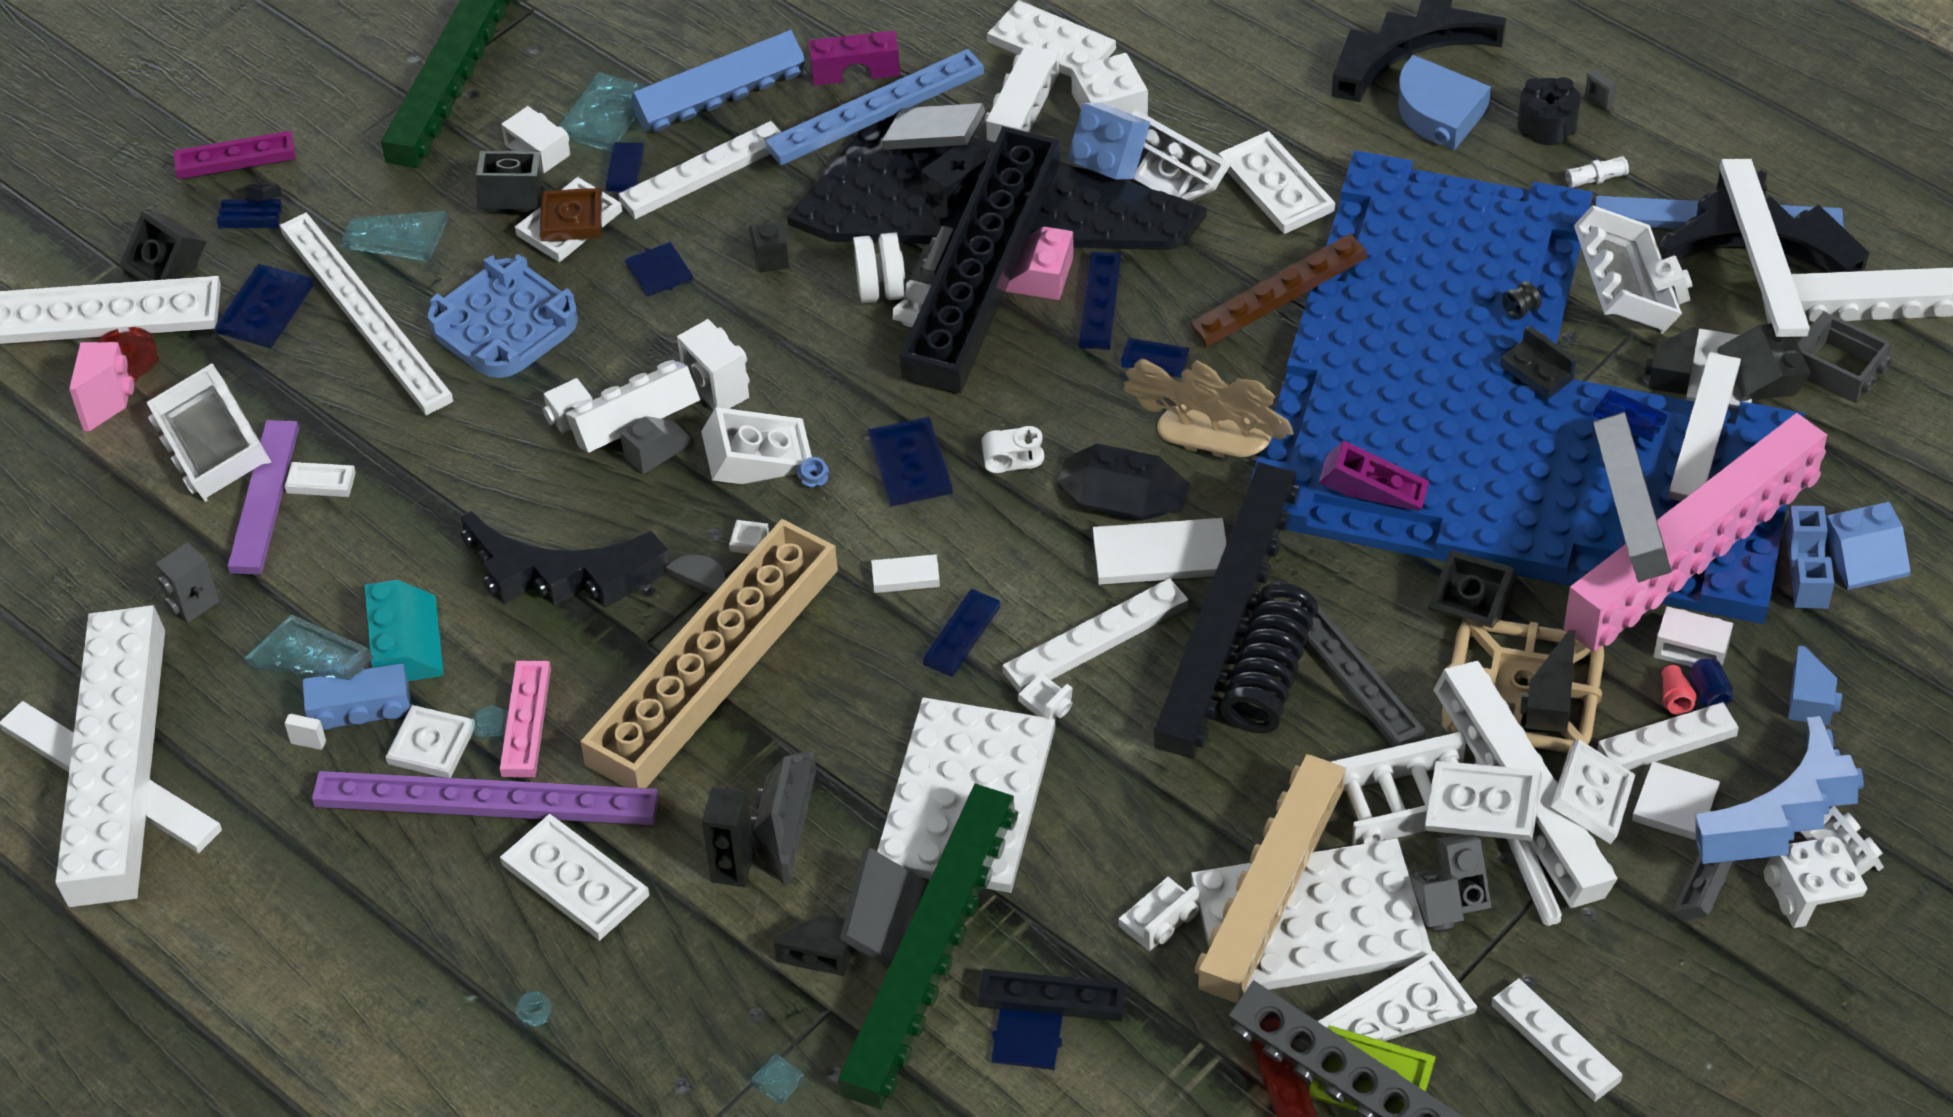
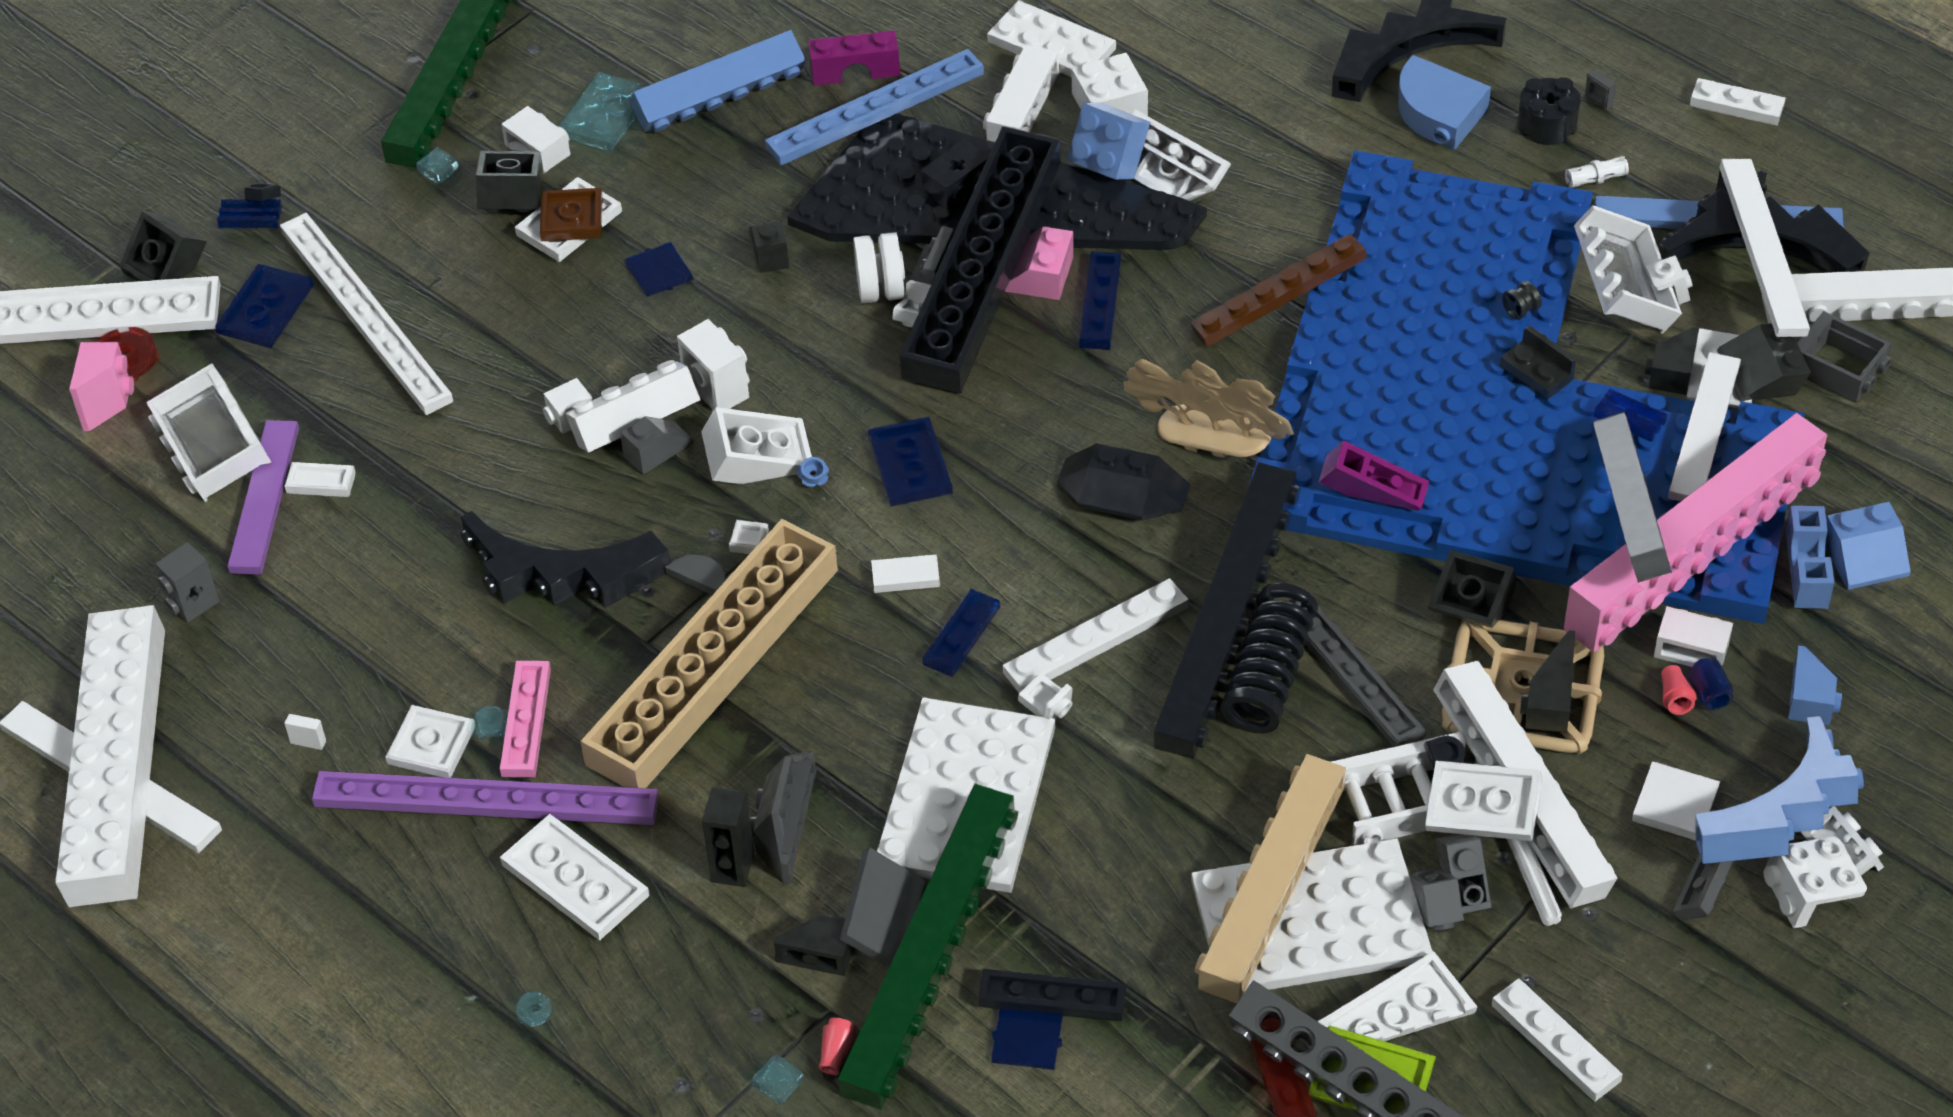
magenta plate [173,130,296,179] -> none
clear light blue wing [244,614,374,680] -> none
medium blue brick [303,663,411,730] -> none
clear light blue wing [342,211,449,261] -> none
teal slope [365,580,444,681] -> none
medium blue tile [428,254,578,378] -> none
clear blue tile [606,142,644,192] -> none
white plate [619,121,781,219] -> none
tile [882,103,985,150] -> none
white piece [981,426,1044,473] -> none
white tile [1093,518,1227,585] -> none
white bracket [1119,877,1199,952] -> none
clear blue tile [1121,337,1189,378] -> none
white plate [1218,131,1335,234] -> none
white tile [1551,739,1635,844] -> none
white plate [1597,702,1739,770] -> none
none -> clear light blue plate [416,147,460,184]
none -> coral cone [818,1018,858,1075]
none -> black tile [1424,735,1465,769]
none -> white plate [1690,78,1786,126]

